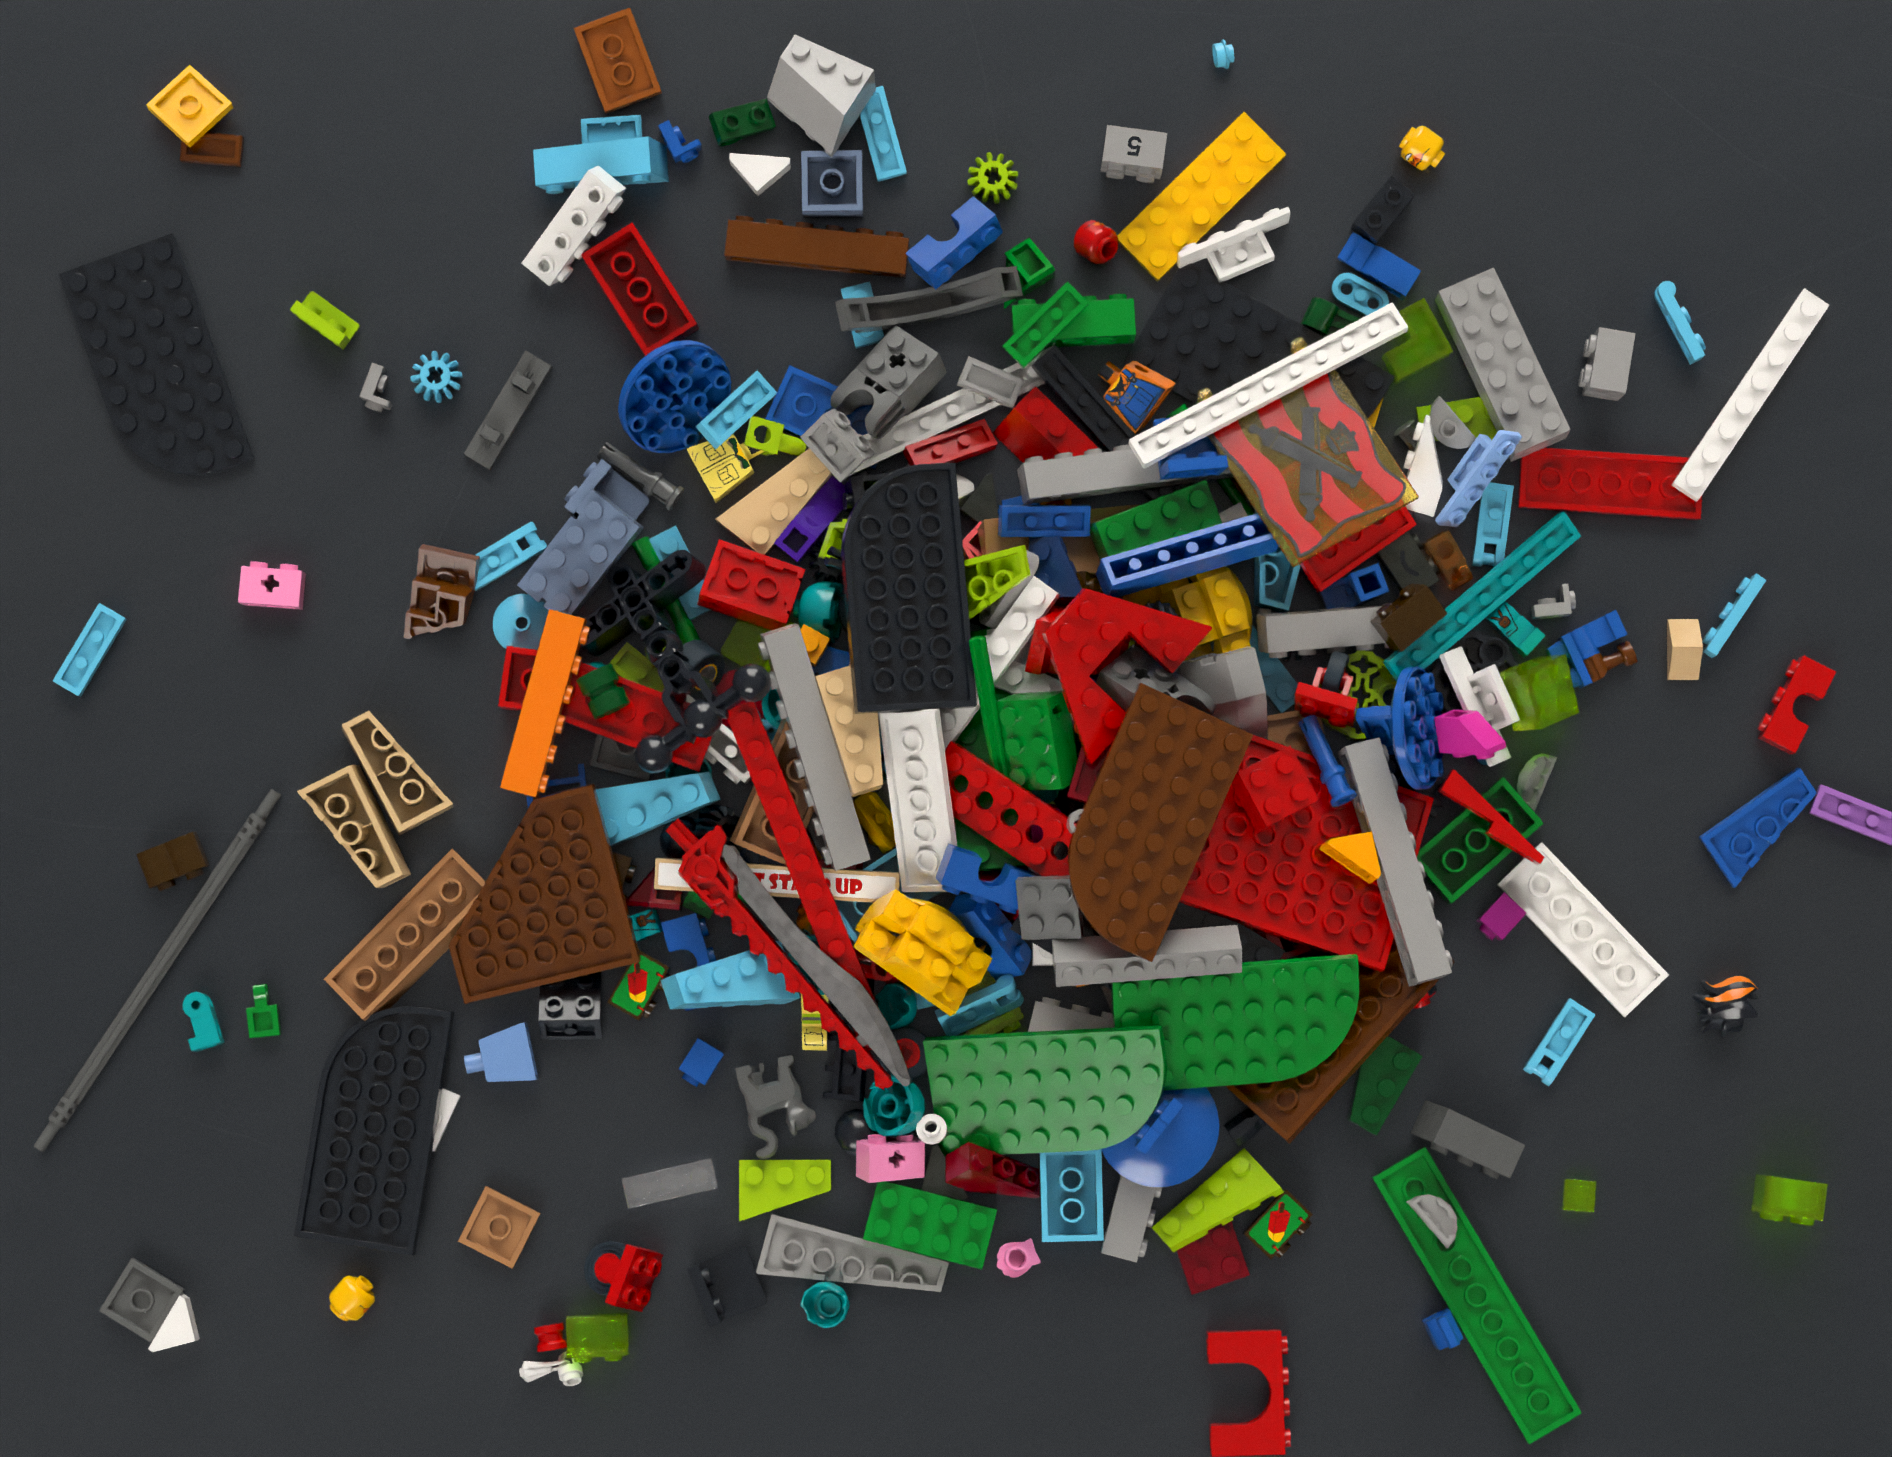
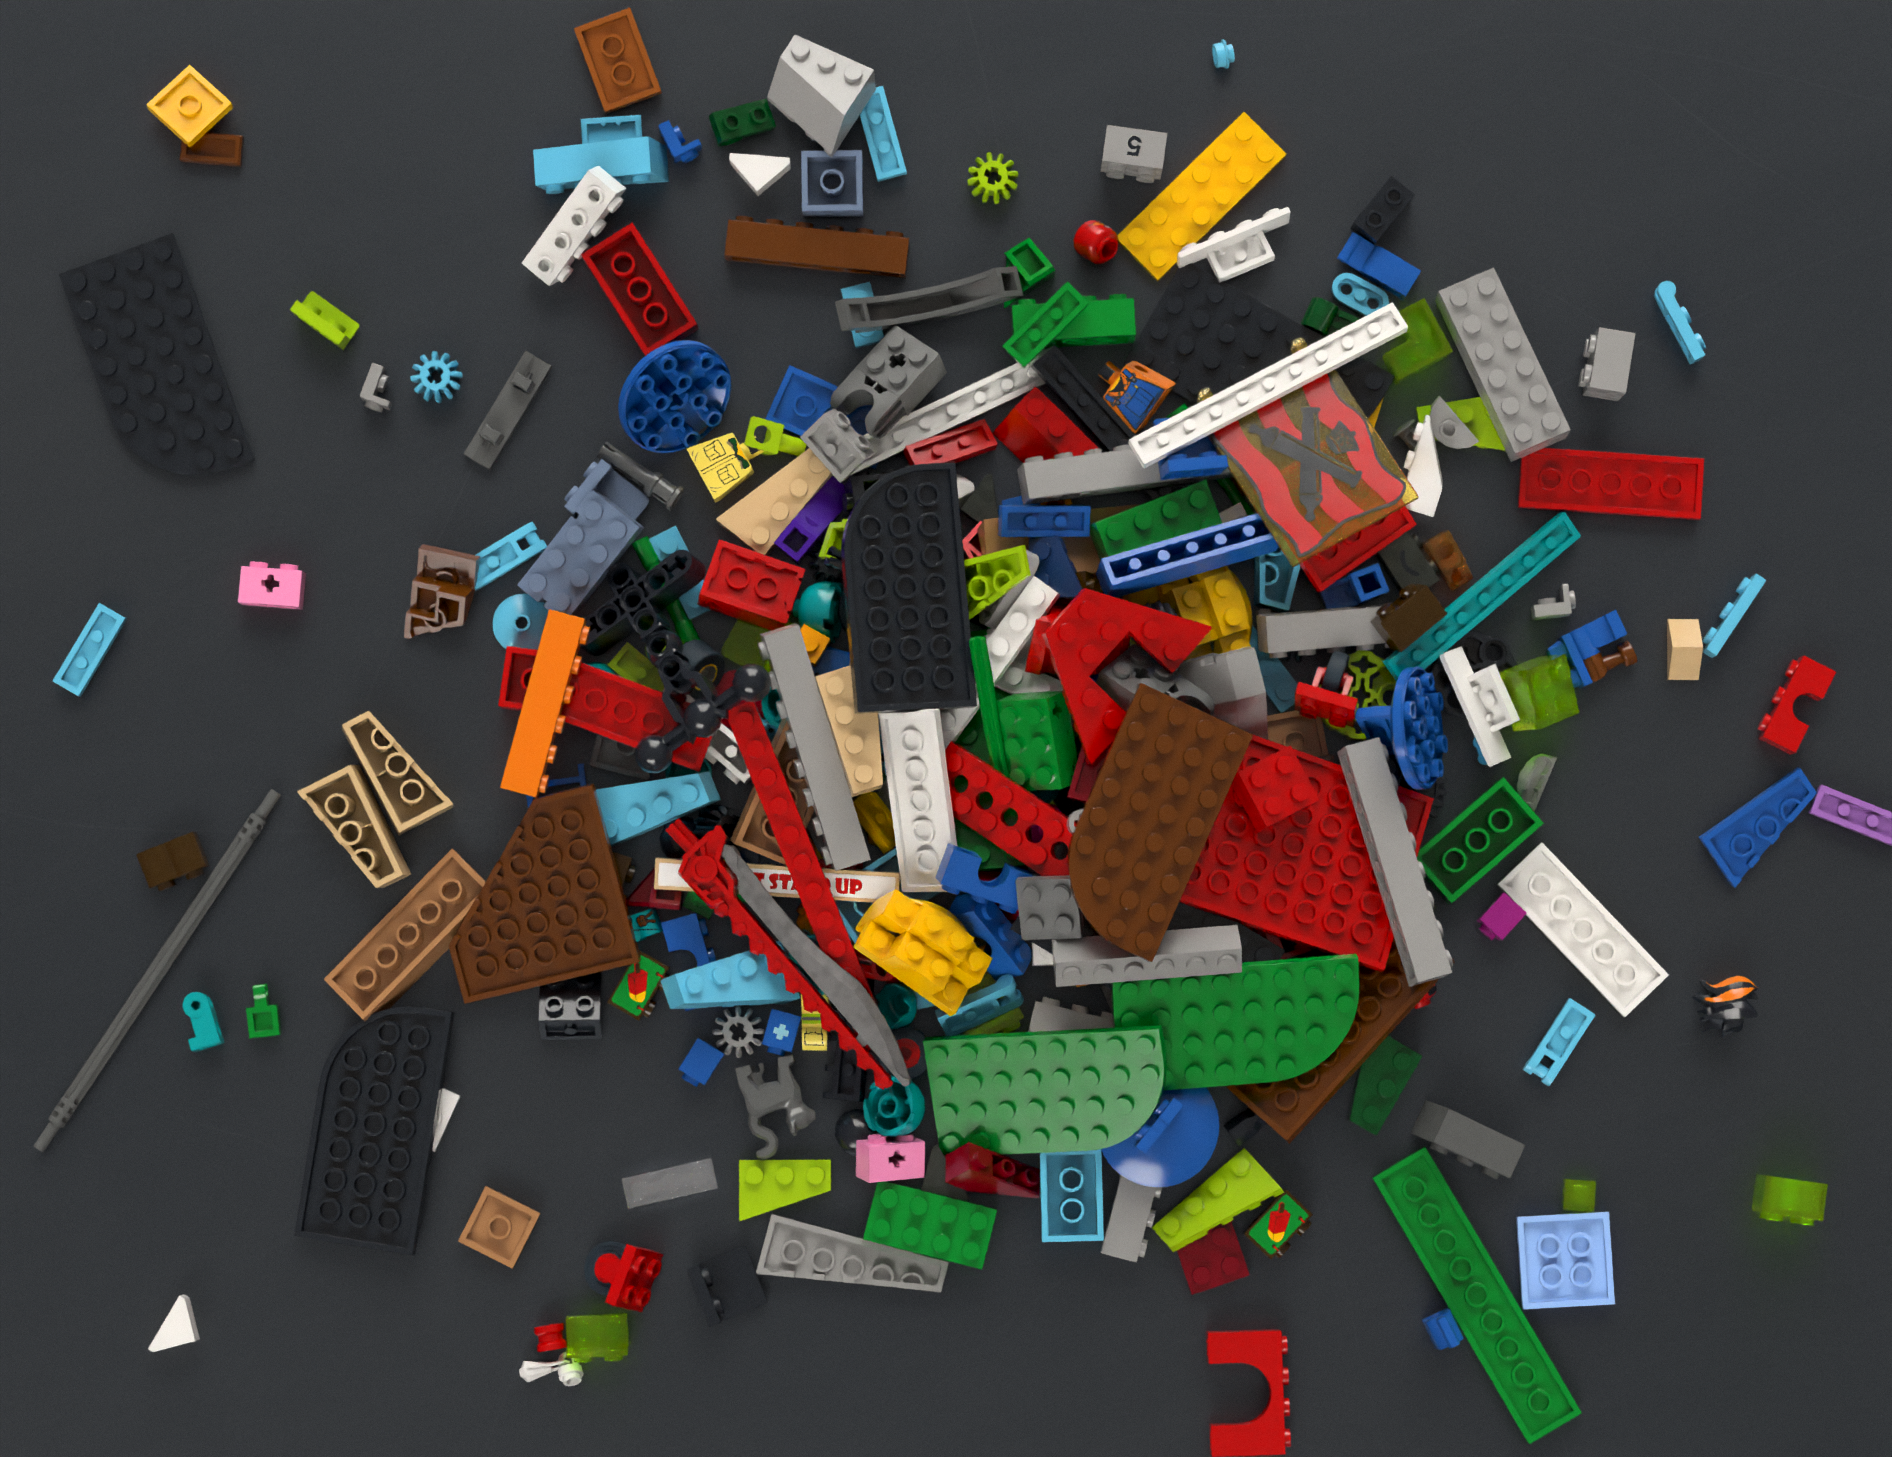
dark grey plate [99,1258,185,1343] -> none
yellow head [329,1275,375,1321] -> none
medium blue torso [464,1022,539,1082] -> none
dark green wheel [576,664,630,720] -> none
medium azure plate [695,371,777,449] -> none
teal hair [800,1281,850,1328] -> none
blue arch [905,196,1003,290] -> none
white plate [916,1114,947,1145] -> none
light grey tile [957,356,1025,408] -> none
bright pink animal [997,1238,1041,1278] -> none
blue pin [1298,715,1357,807] -> none
light orange slope [1319,831,1381,884] -> none
yellow head [1399,126,1445,170] -> none
light grey plate [1406,1194,1457,1249] -> none
dark pink slope [1434,709,1506,759] -> none
light blue bracket [1435,430,1522,527] -> none
red slope [1438,769,1545,865] -> none
medium azure plate [1471,482,1514,568] -> none
teal leg [1486,601,1546,658] -> none
white plate [1671,288,1829,502] -> none
none -> light grey gear [712,1006,765,1058]
none -> blue brick [762,1009,802,1056]
none -> light blue plate [1516,1212,1615,1309]

